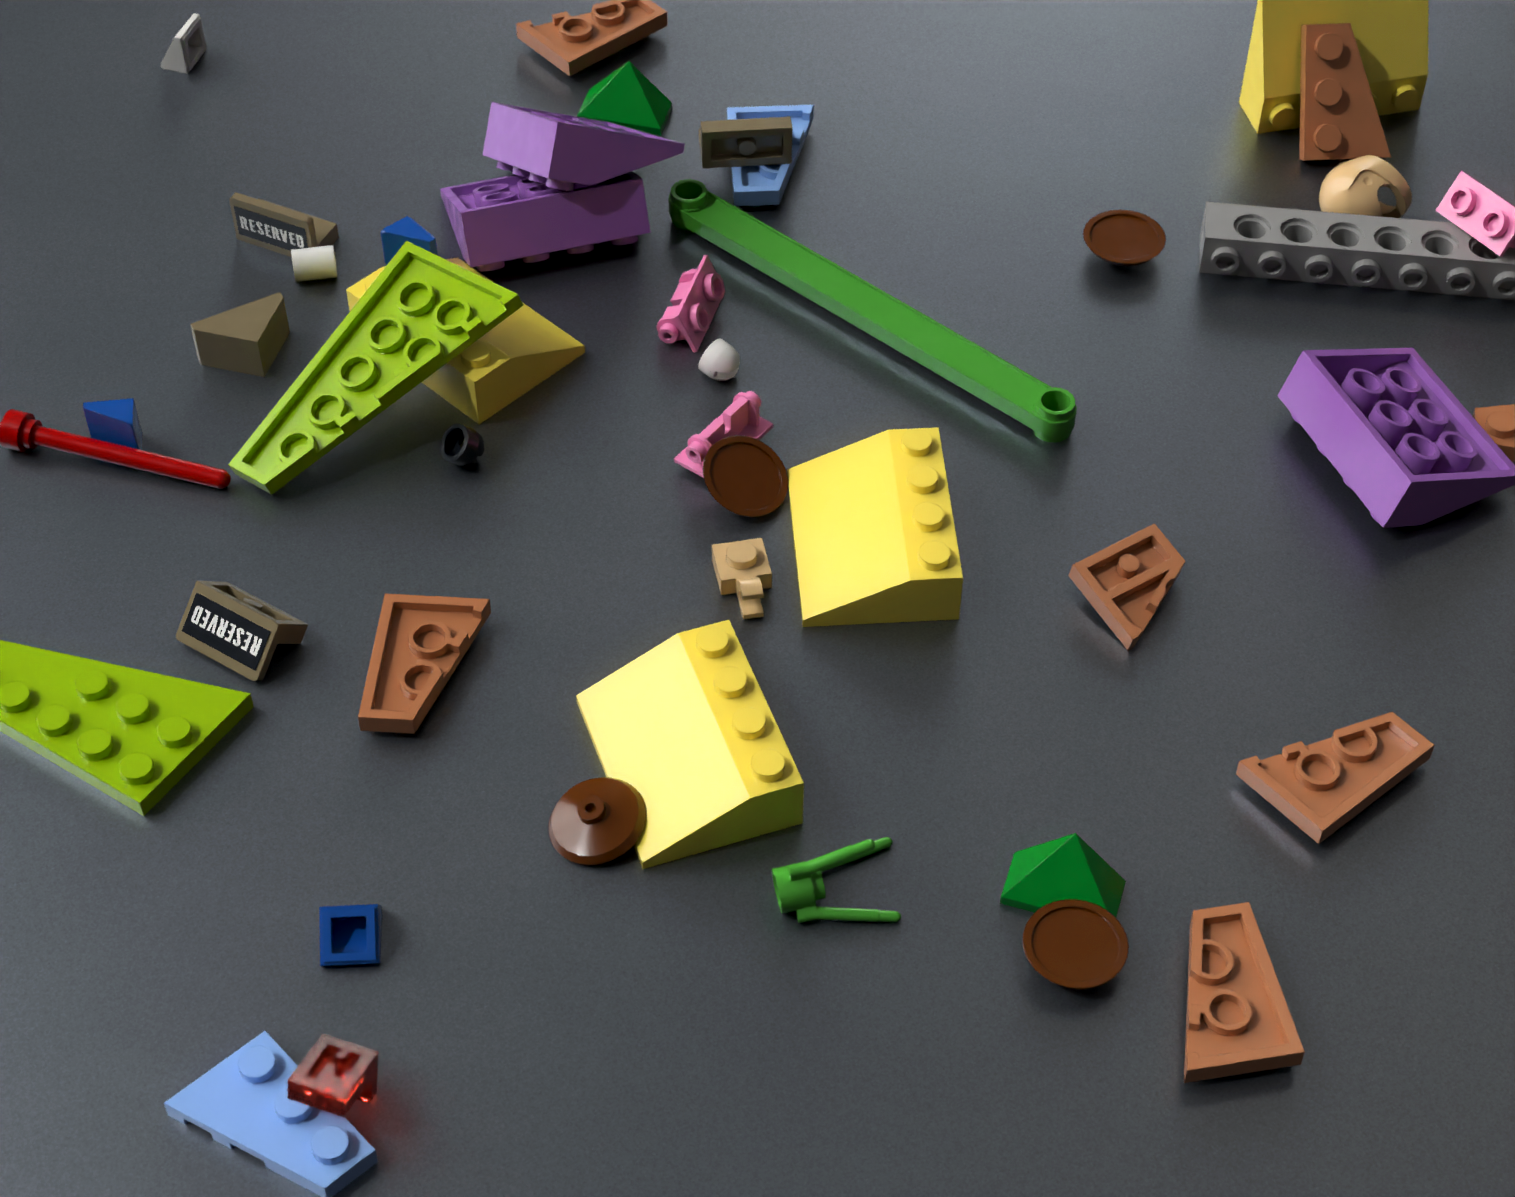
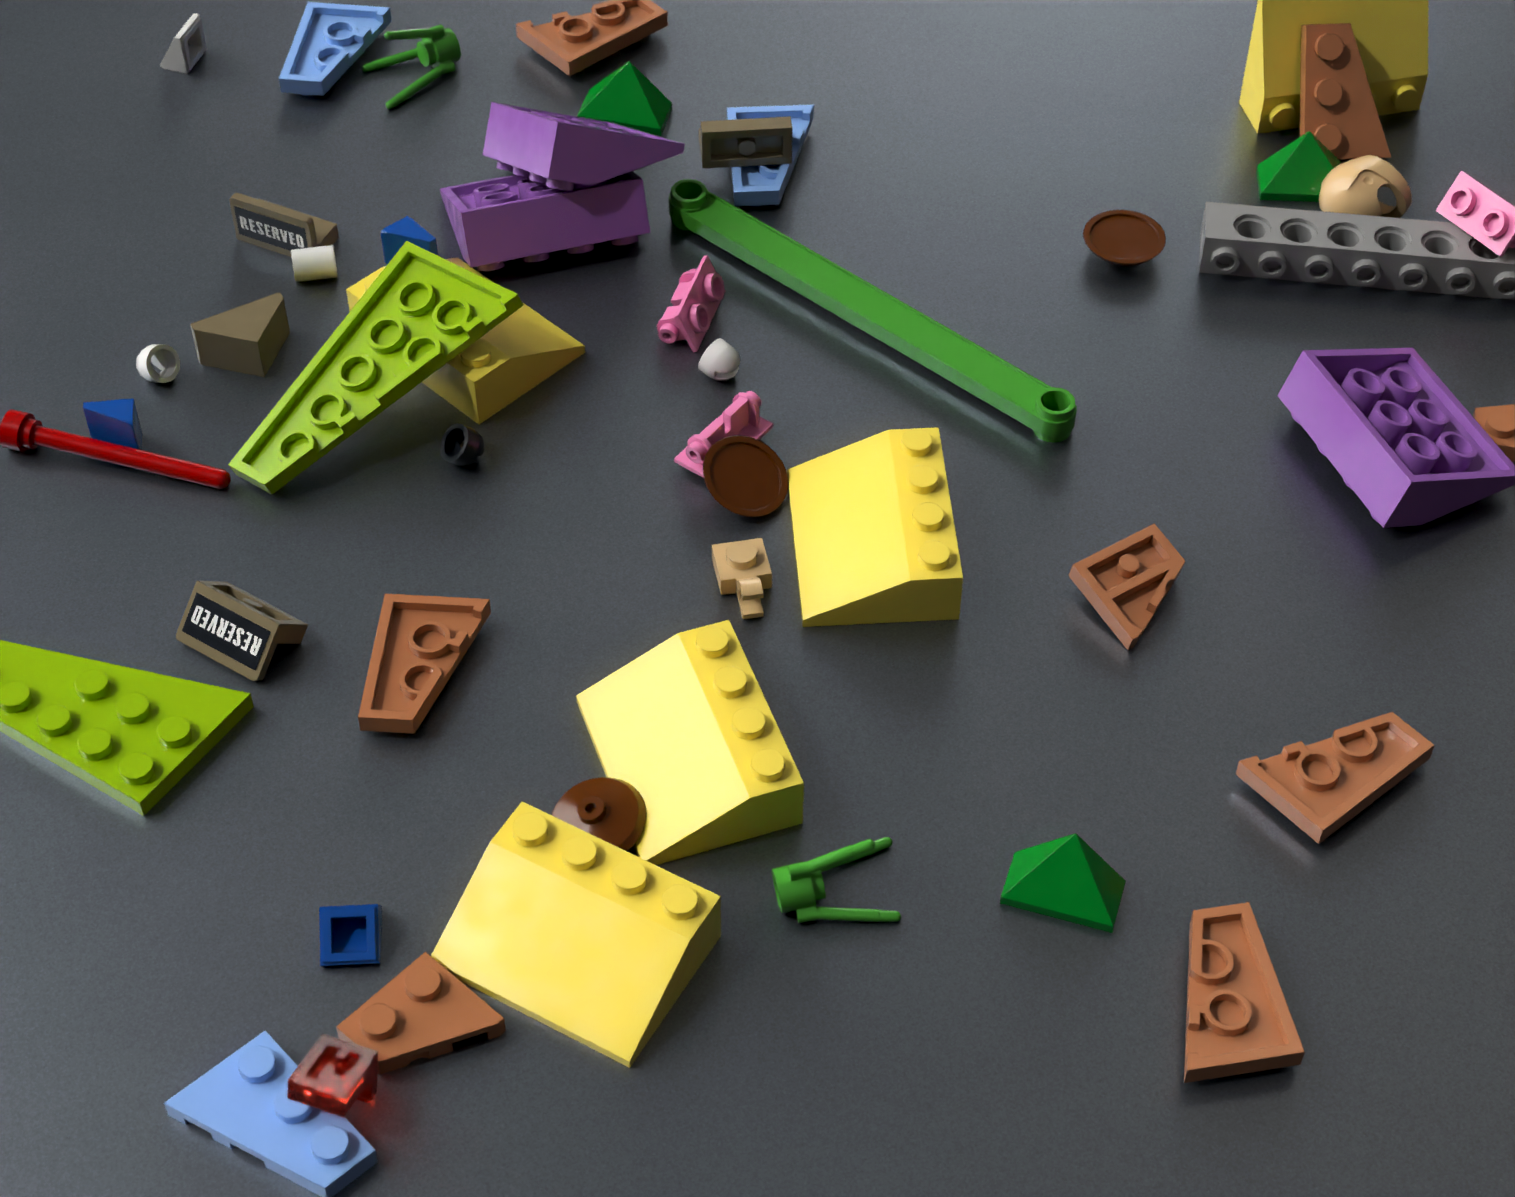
reddish brown piece [1023,899,1129,988] -> none
none -> white hinge [136,344,180,383]
none -> light blue wing [279,2,392,96]
none -> nougat wing [336,952,506,1075]
none -> bright green plant [362,24,461,109]
none -> light yellow slope [431,801,721,1068]
none -> green slope [1256,131,1341,202]

